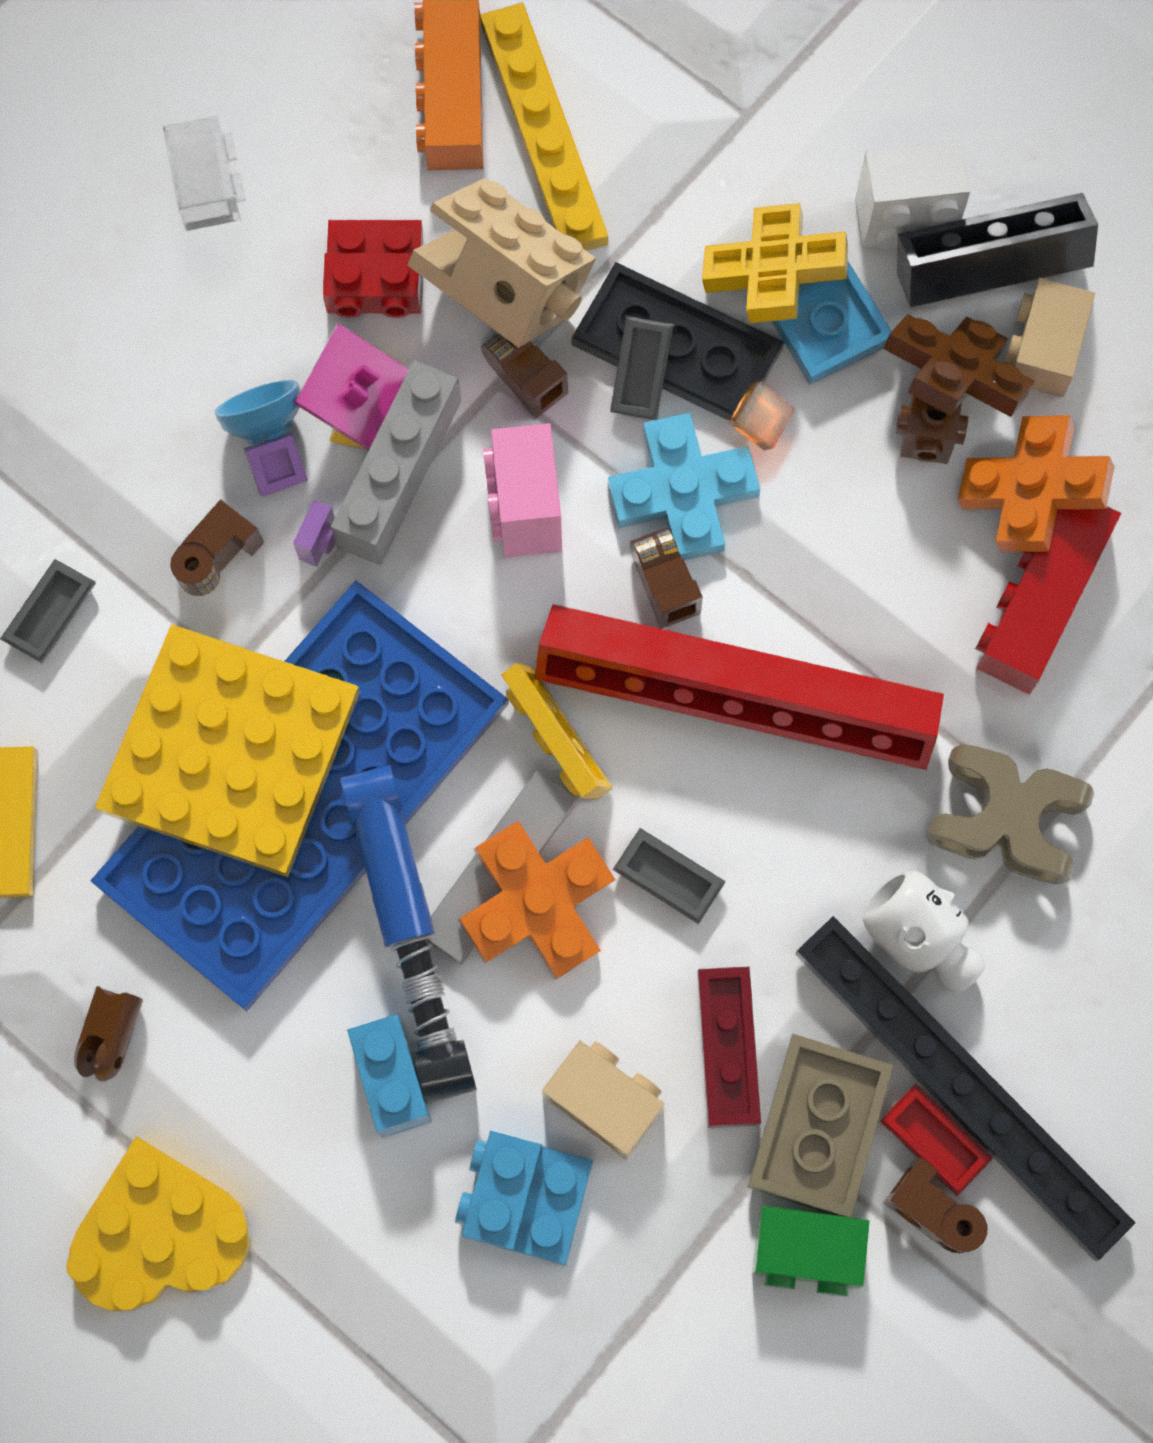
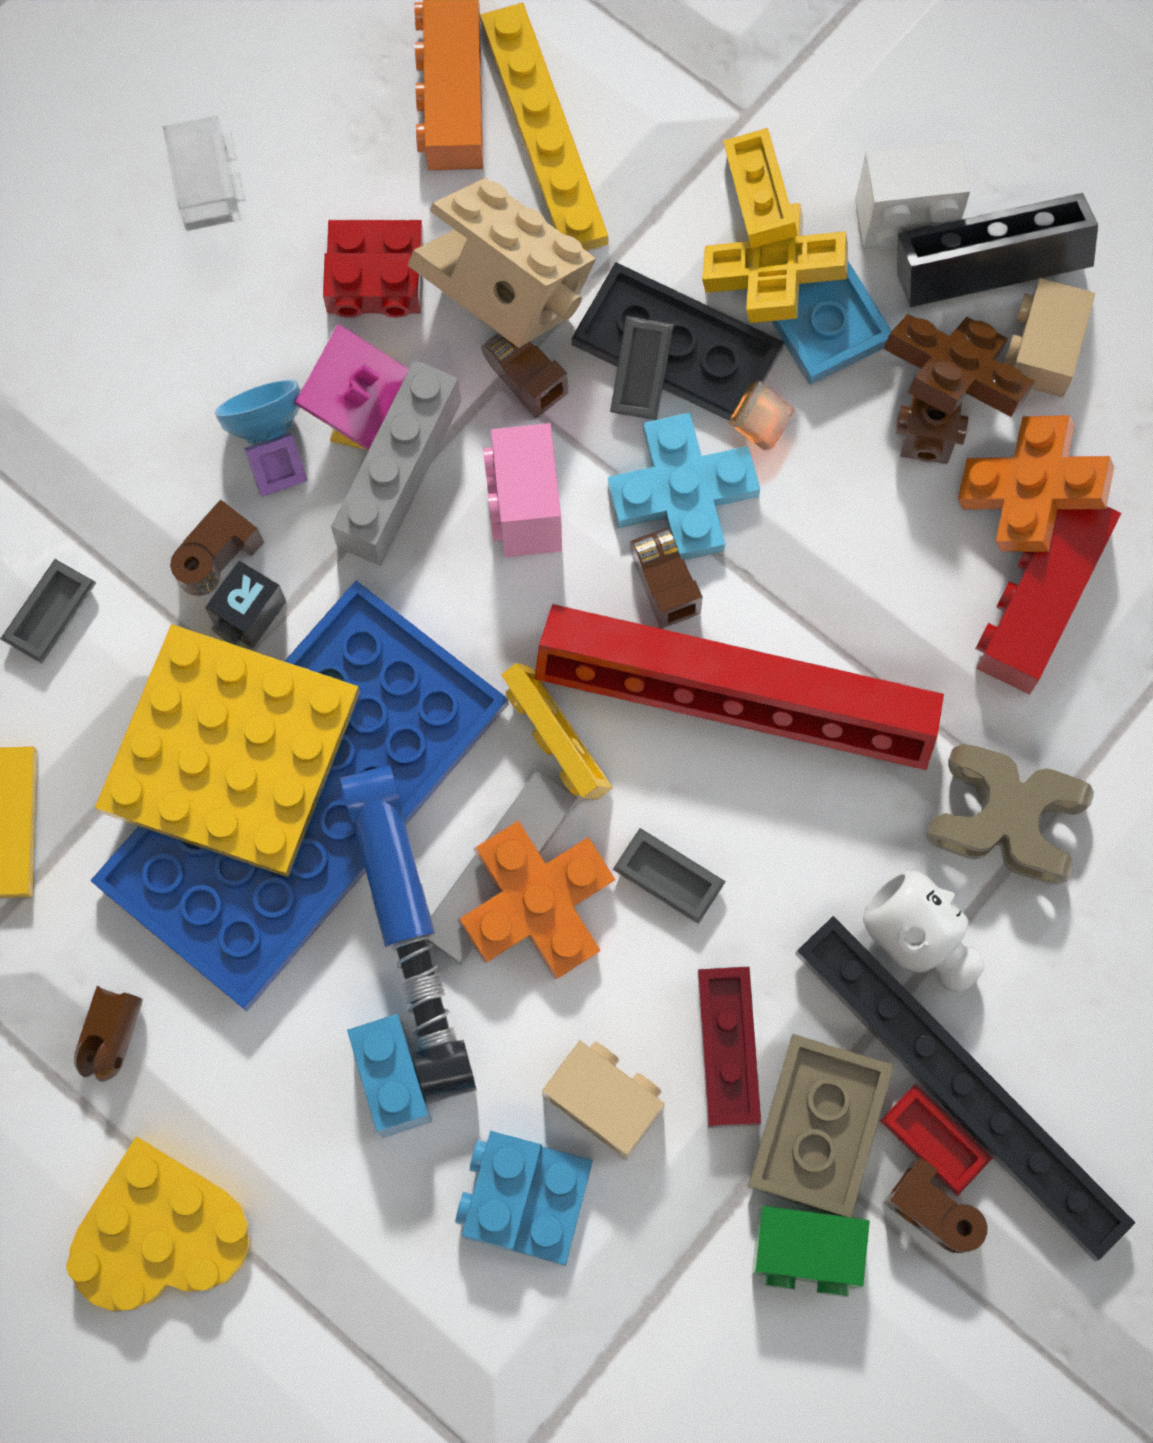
medium lavender plate [293,500,336,567] -> none
none -> black brick [205,560,286,648]
none -> yellow plate [723,128,798,249]

